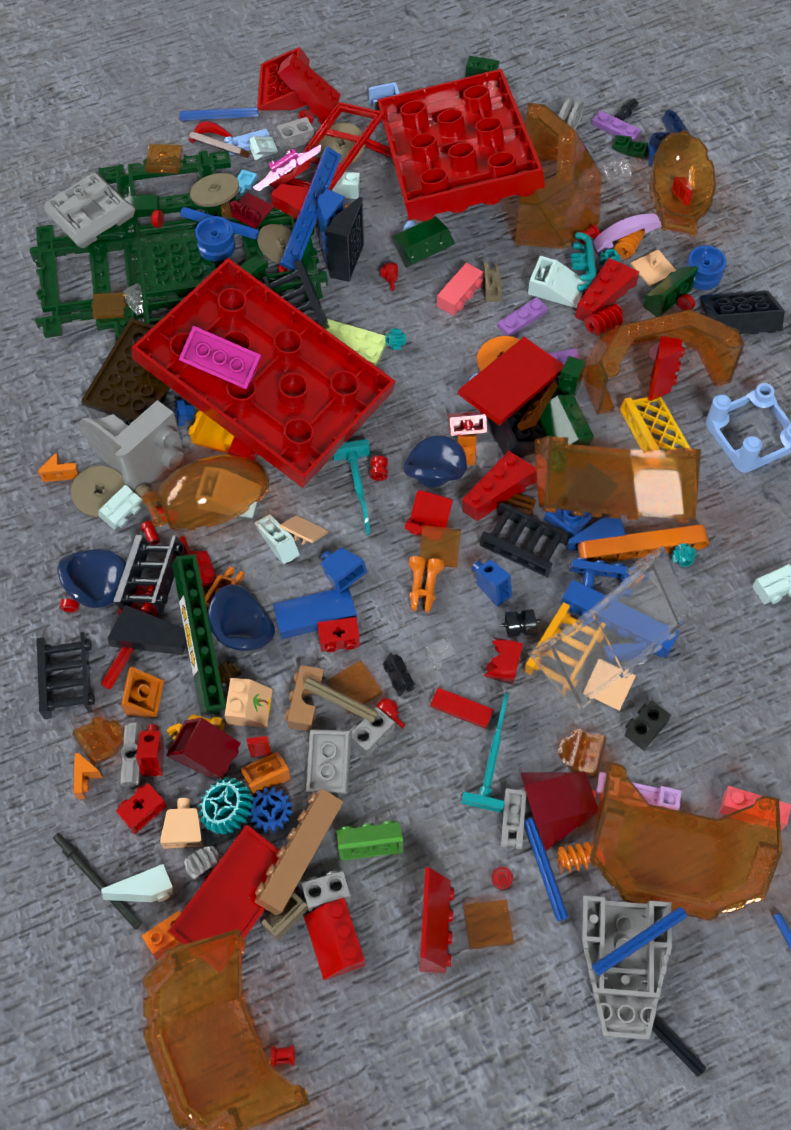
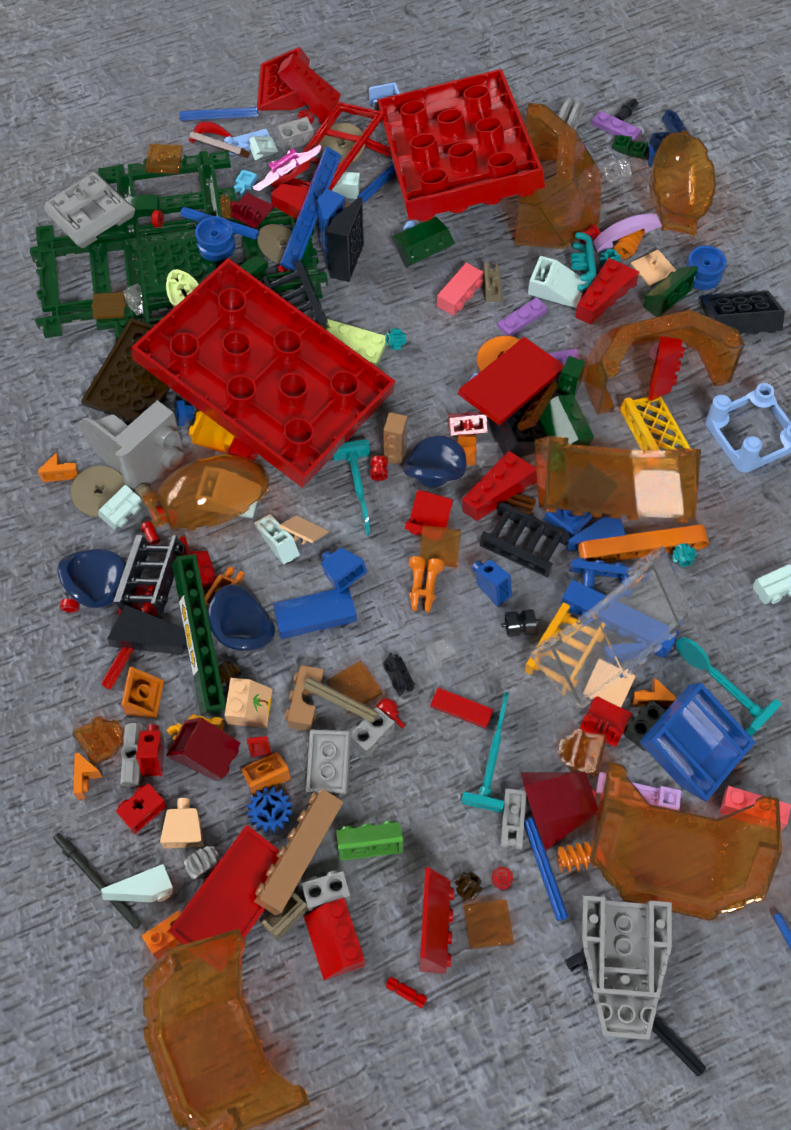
black fence [36,632,95,719] -> none
dark pink slope [179,326,261,390] -> none
dark tan piece [190,173,239,207] -> none
teal gear [198,777,254,835] -> none
red bush [271,1045,295,1067] -> none
red brick [317,617,360,653] -> none
red piece [380,262,398,291] -> none
dark green brick [465,55,500,78] -> none
red piece [483,637,523,685] -> none
red piece [584,304,623,336] -> none
blue axle [592,907,687,976] -> none
red slope [671,176,693,206] -> none
red tile [677,294,695,312] -> none
none -> yellowish green piece [166,269,199,307]
none -> blue axle [357,163,396,203]
none -> medium nougat brick [384,412,407,464]
none -> red axle [386,976,427,1008]
none -> dark brown gear [455,872,483,899]
none -> black pin [564,947,587,973]
none -> red hinge [579,696,632,748]
none -> orange slope [632,678,676,708]
none -> blue slope [640,683,755,801]
none -> teal piece [676,637,782,737]

